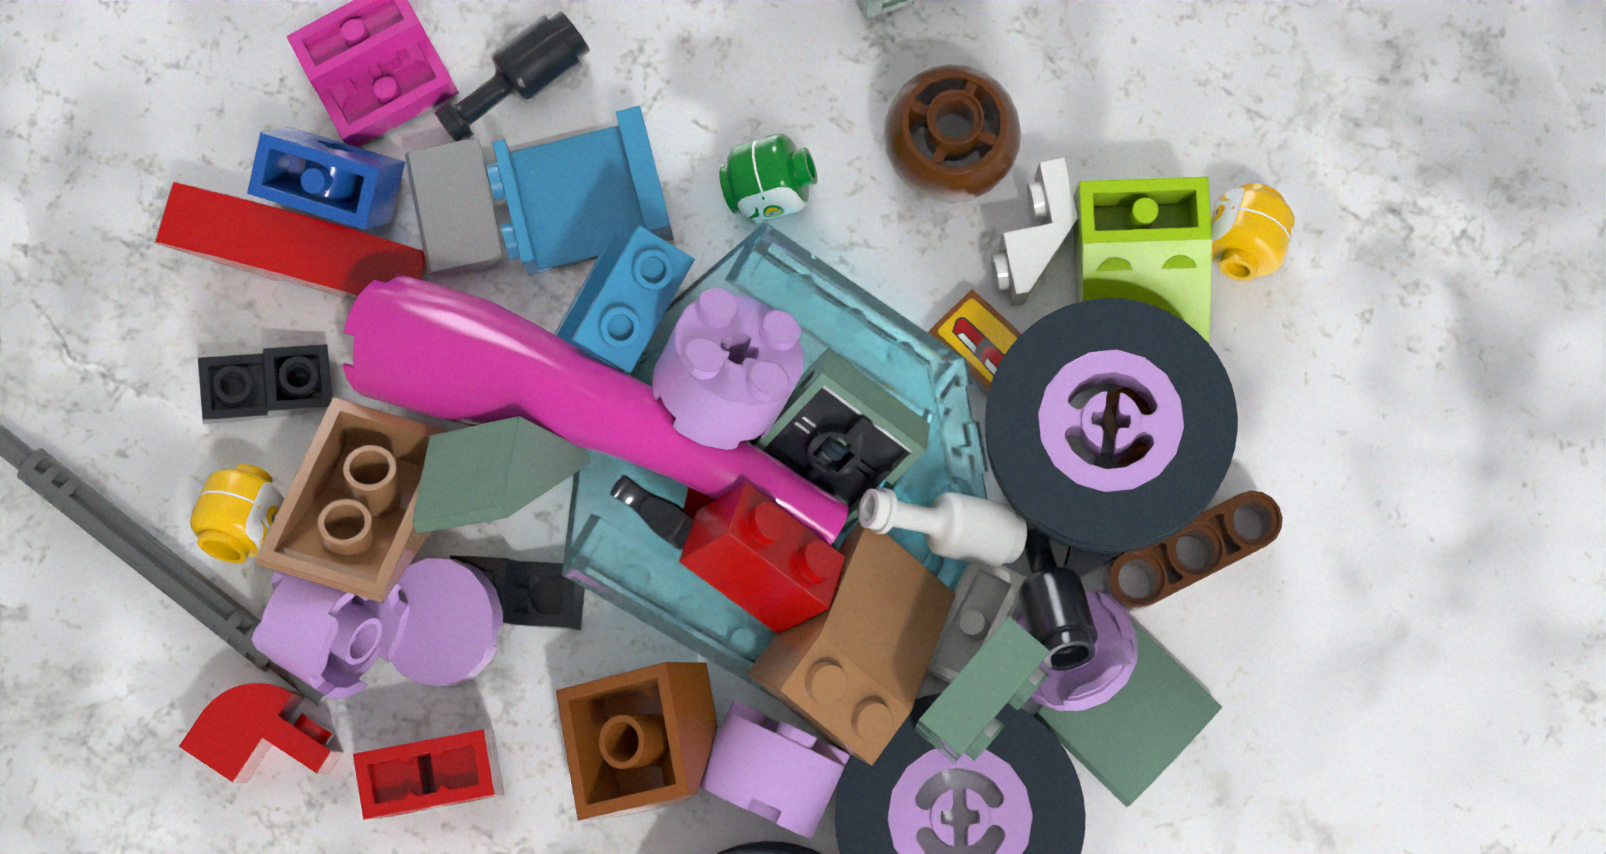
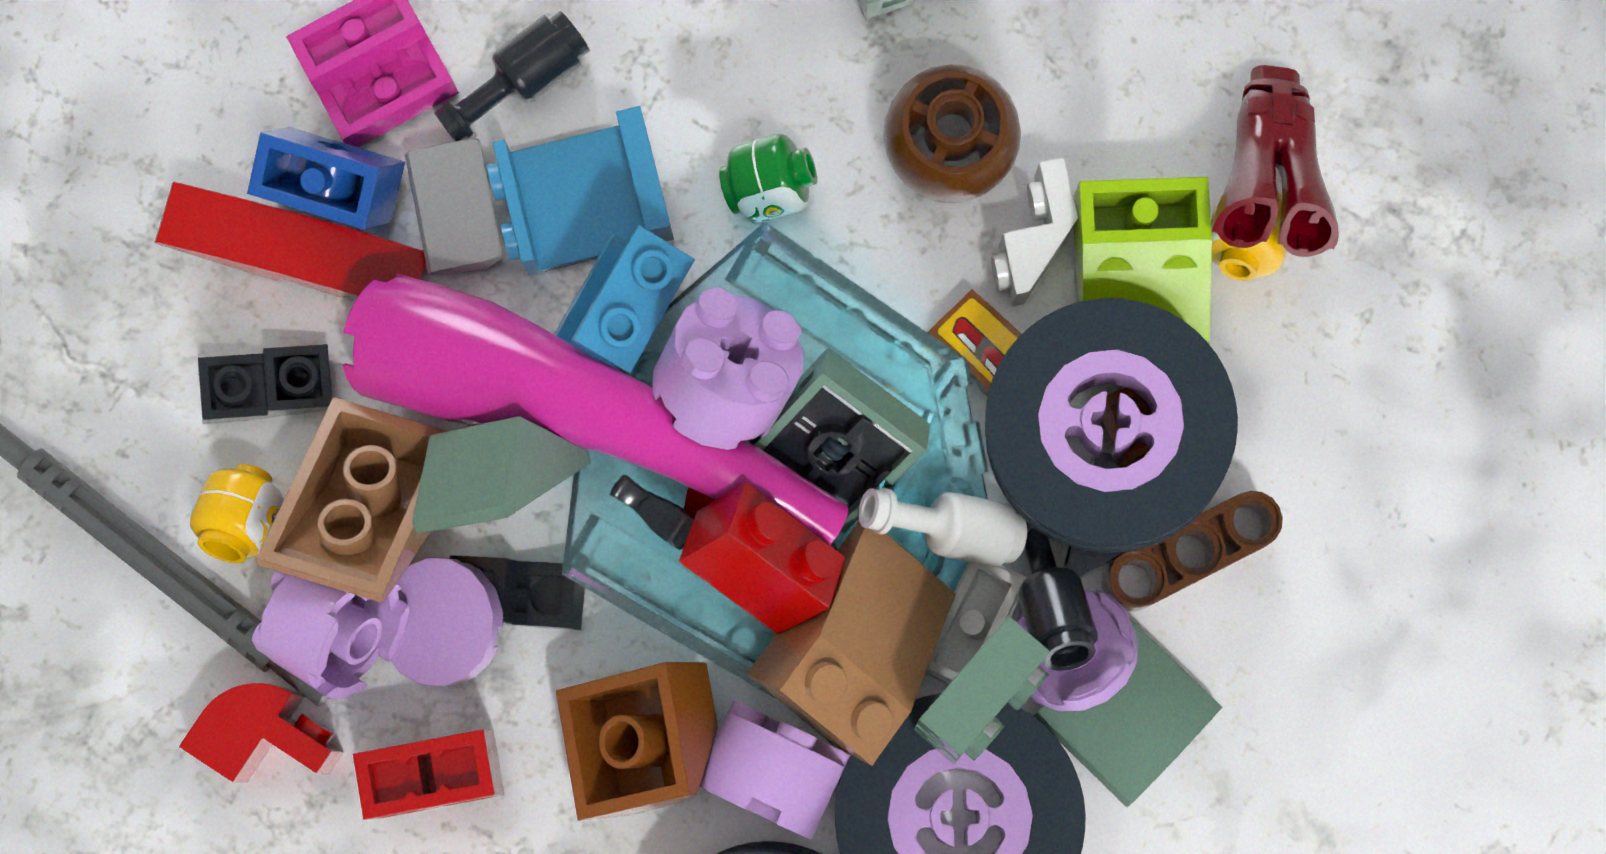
none -> dark red piece [1212,65,1339,257]

